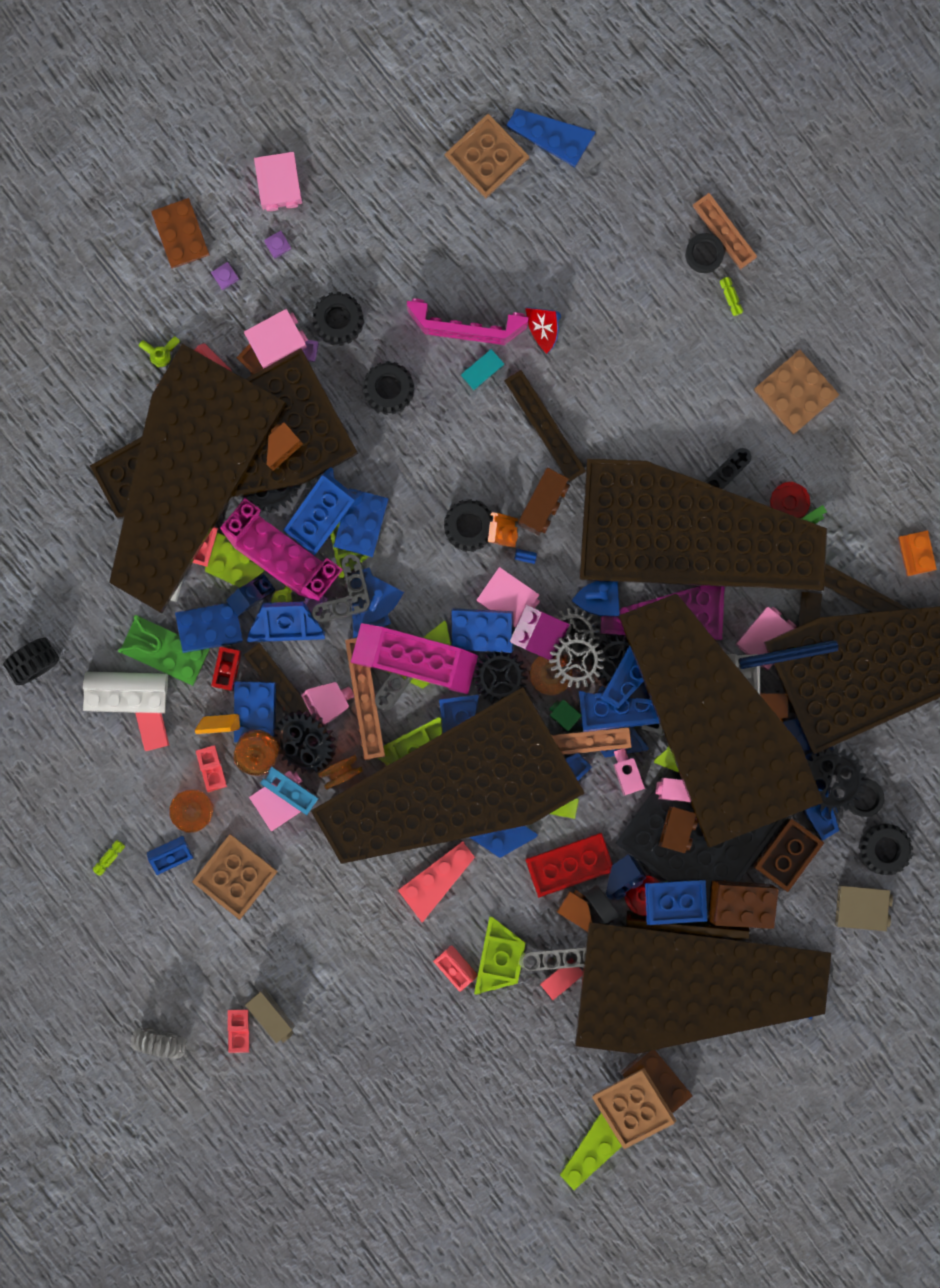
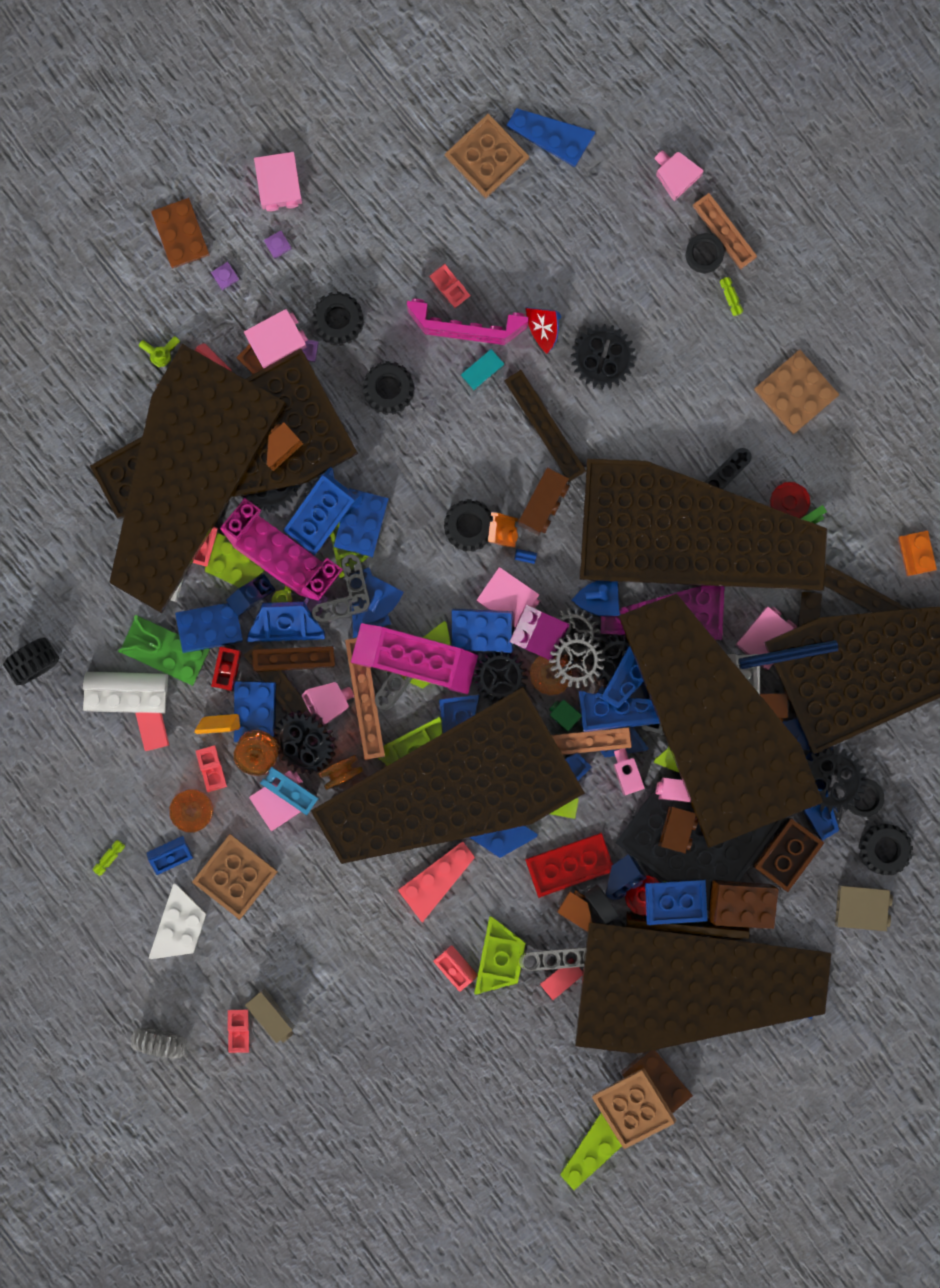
none -> white wing [149,883,207,959]
none -> reddish brown plate [252,646,335,671]
none -> coral slope [428,264,471,308]
none -> black gear [570,324,636,390]
none -> bright pink torso [654,150,704,201]

